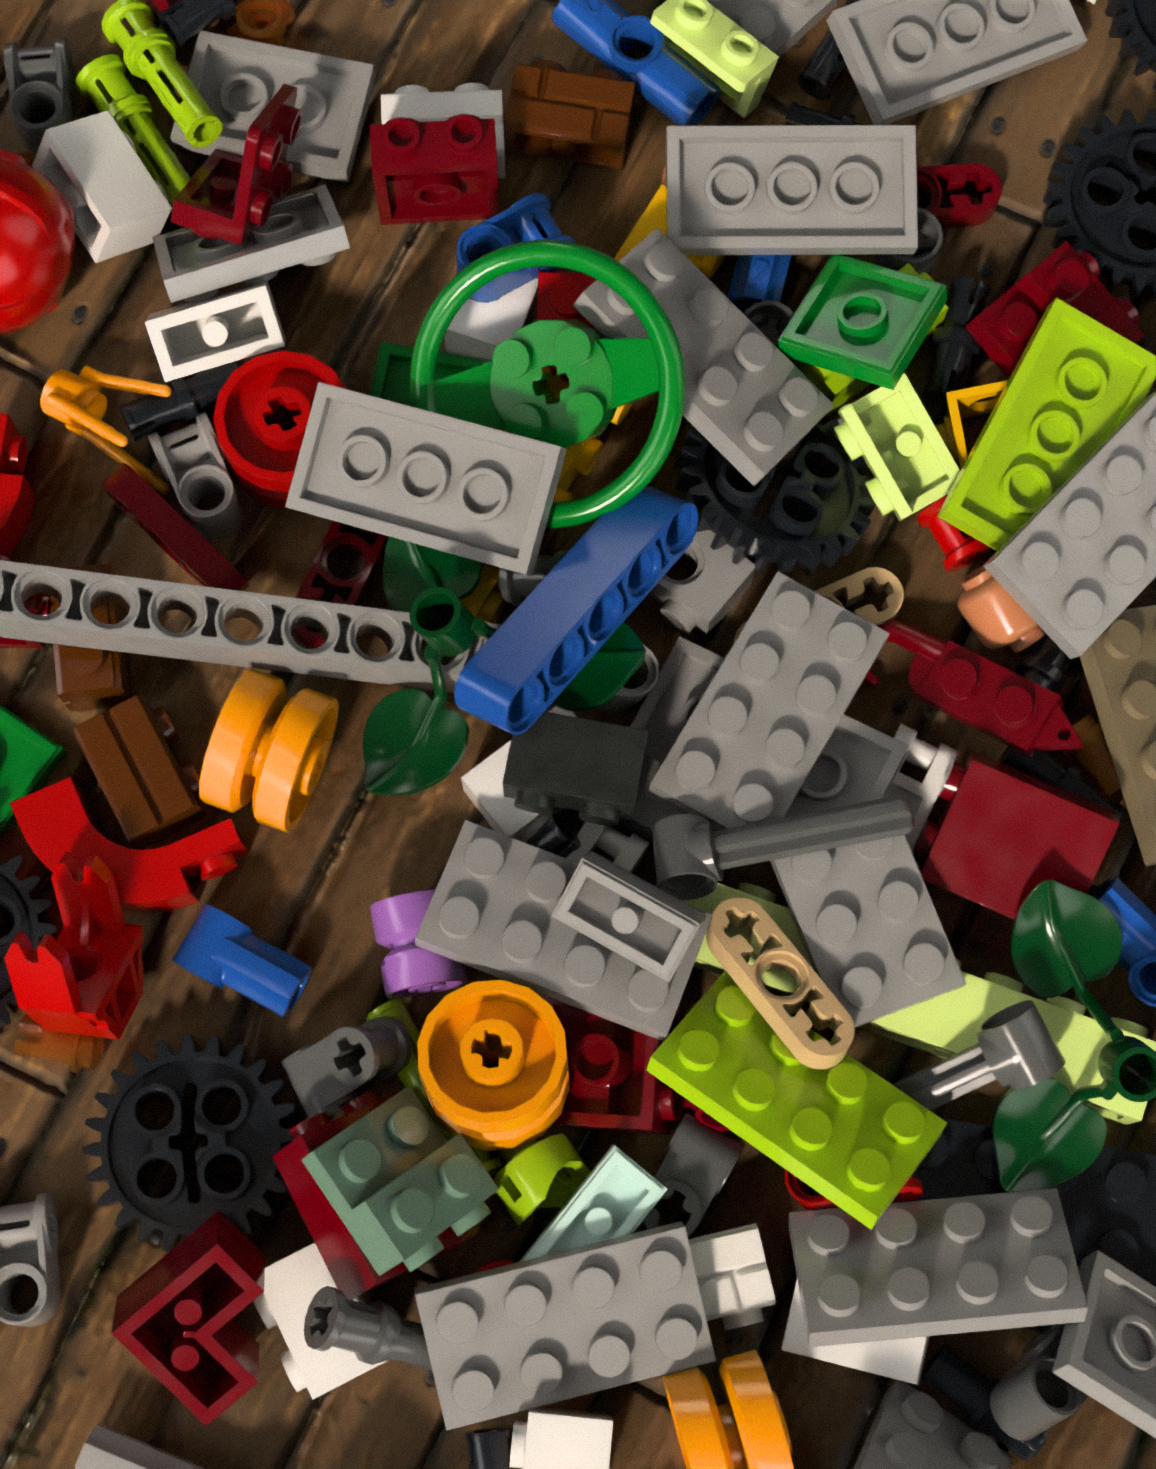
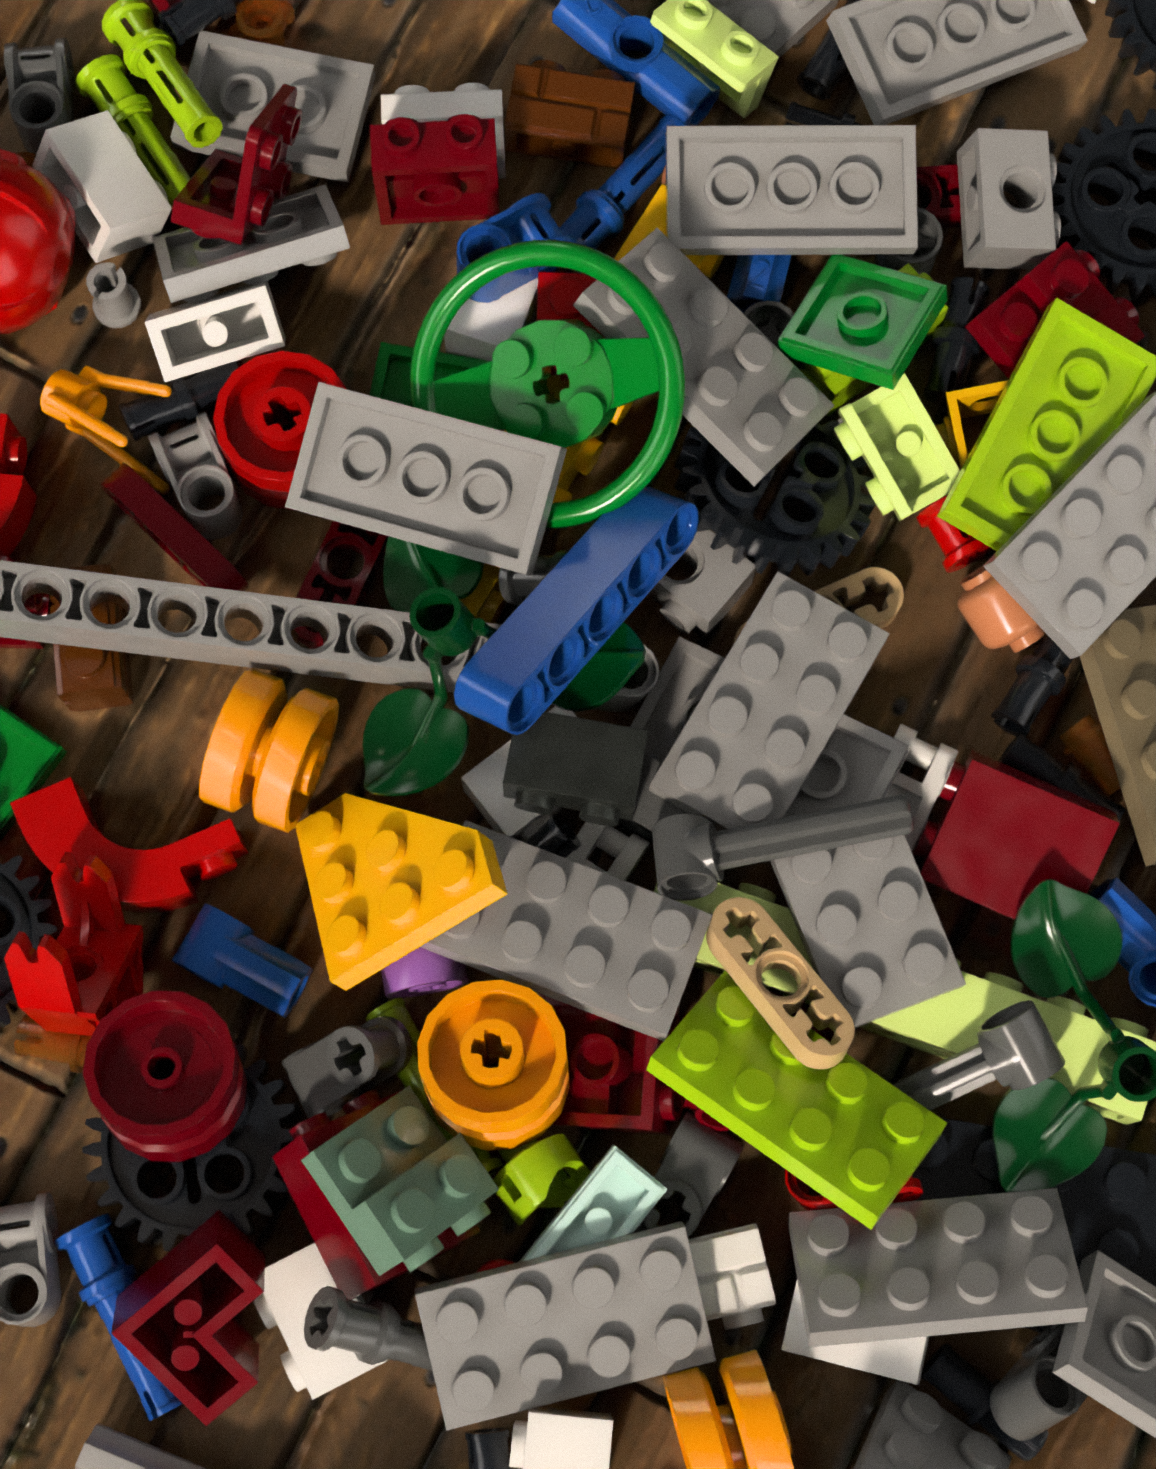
reddish brown brick [72,694,206,850] -> none
light grey slope [551,852,707,982] -> none
dark red plate [863,619,1084,758] -> none
none -> blue pin [53,1213,183,1422]
none -> dark red wheel [83,991,247,1162]
none -> light grey pin [86,262,141,328]
none -> yellow plate [295,793,508,991]
none -> blue pin [559,114,686,273]
none -> light grey brick [956,128,1061,269]

